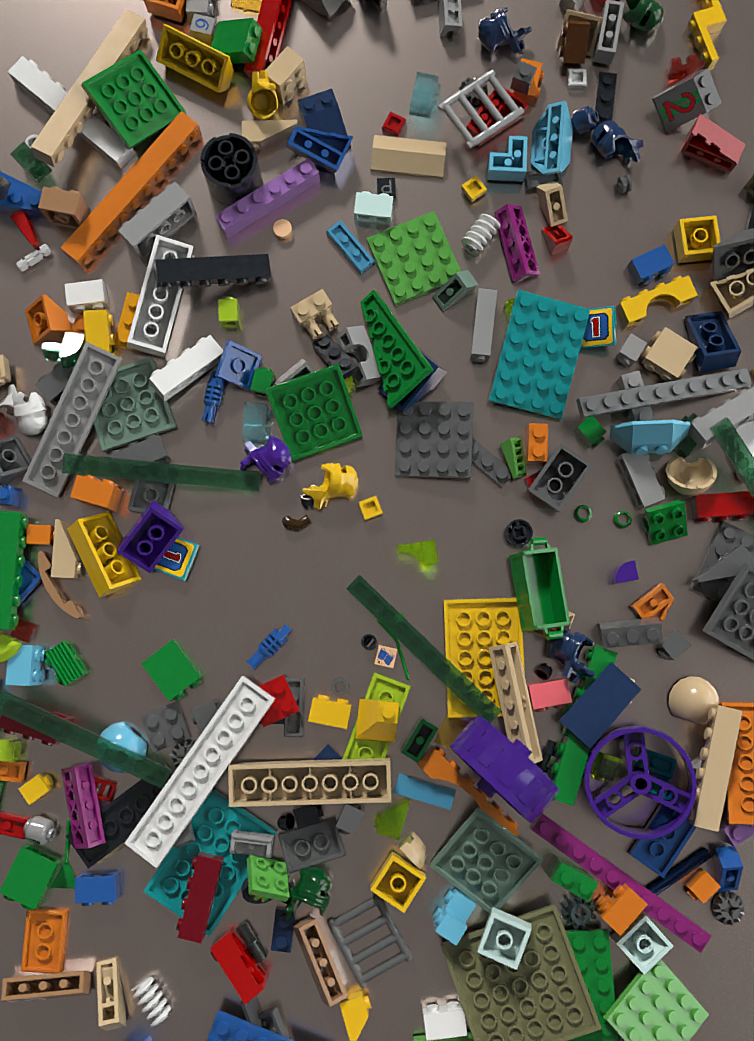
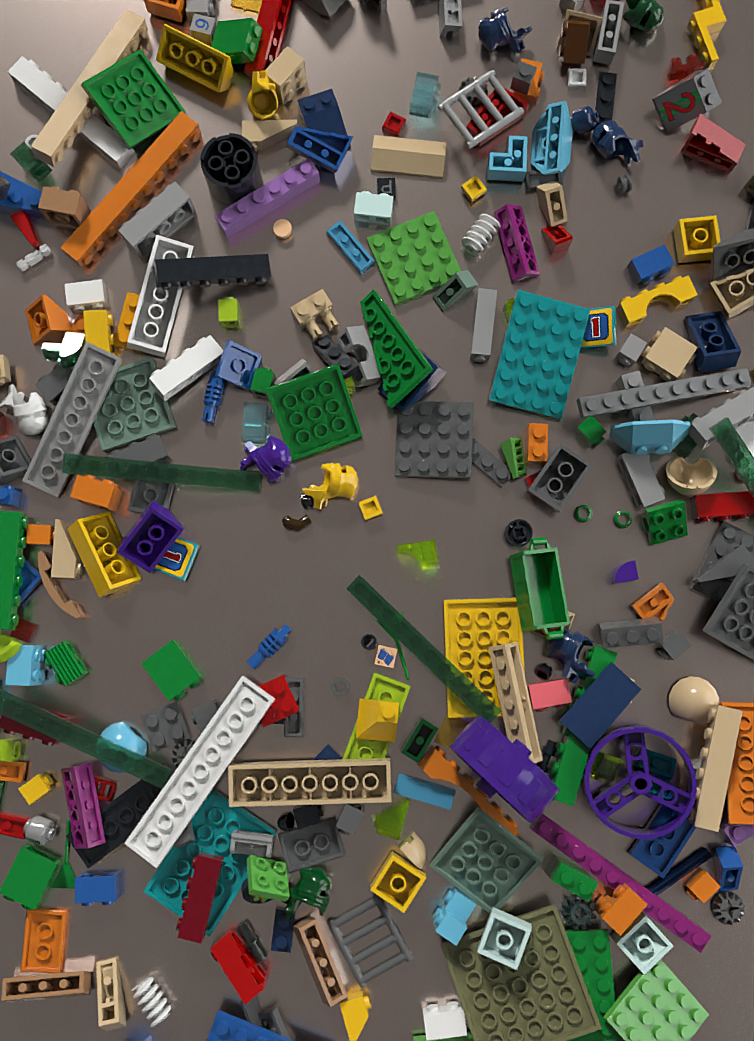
yellow brick [308,694,352,729] -> none

